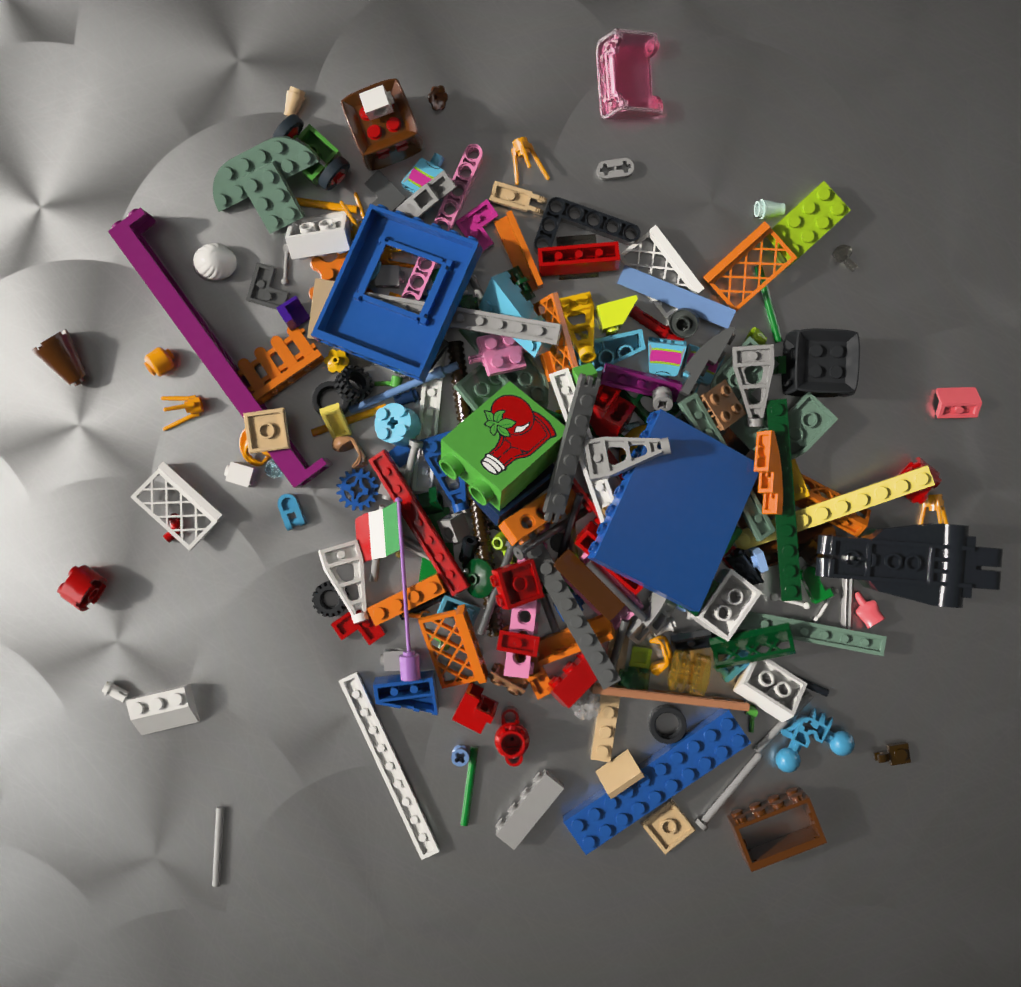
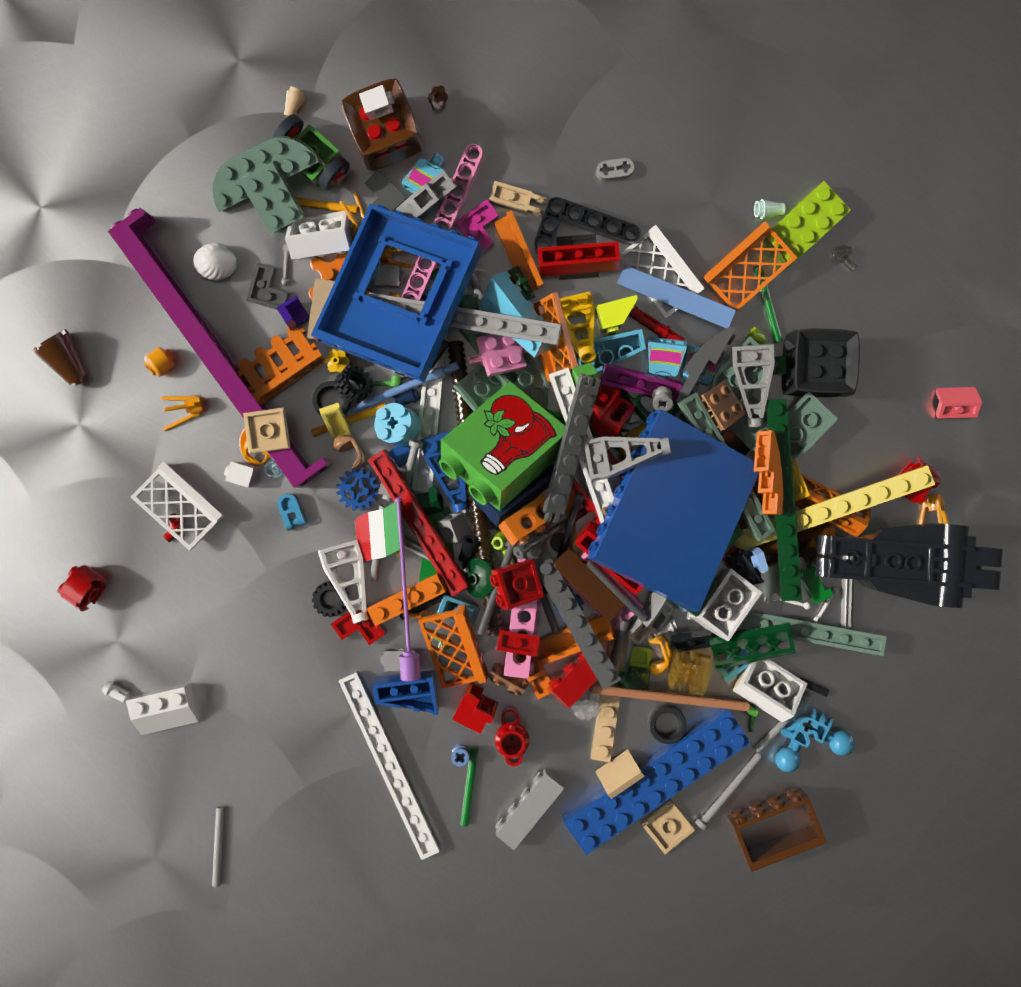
light orange plant [511,137,550,185] -> none
clear pink windscreen [596,28,663,120] -> none
pearl dark grey plate [669,308,700,338] -> none
coral piece [854,591,885,629] -> none
dark brown plate [874,742,911,766] -> none

